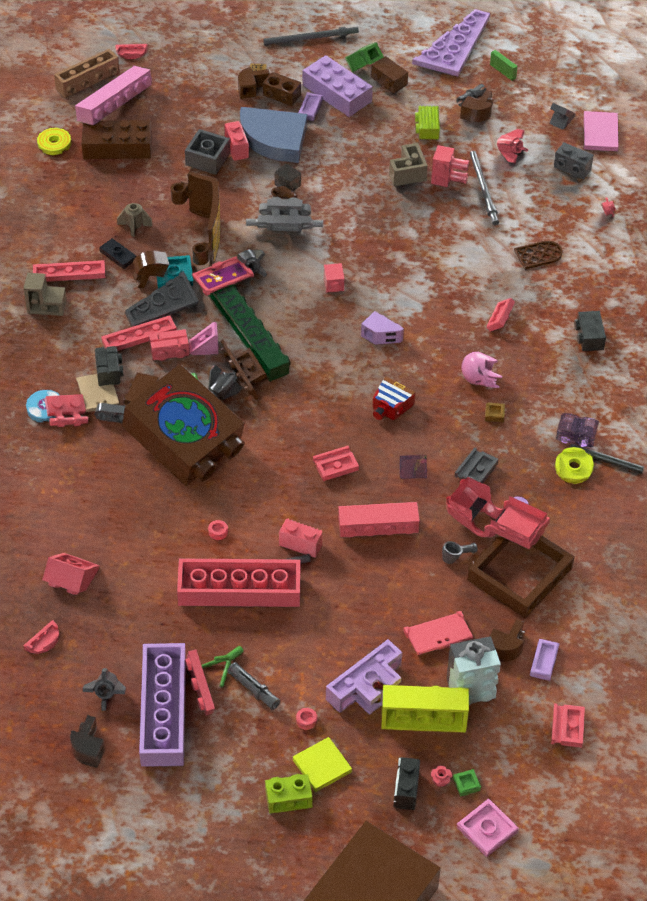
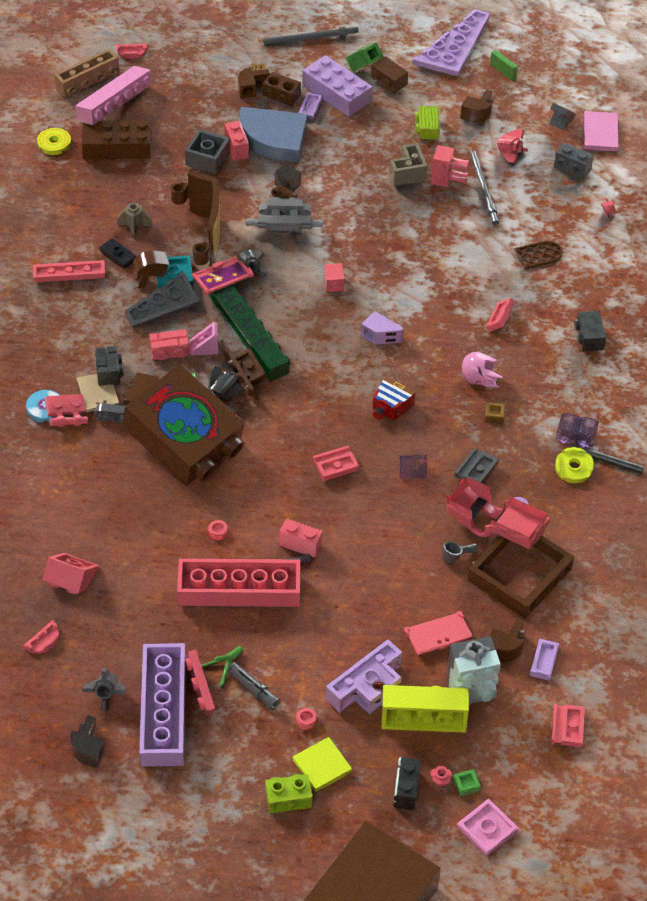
dark tan brick [24,273,67,316] -> none
coral plate [101,315,177,351] -> none
coral brick [338,502,420,537] -> none
dark grey pin [456,84,487,107] -> none

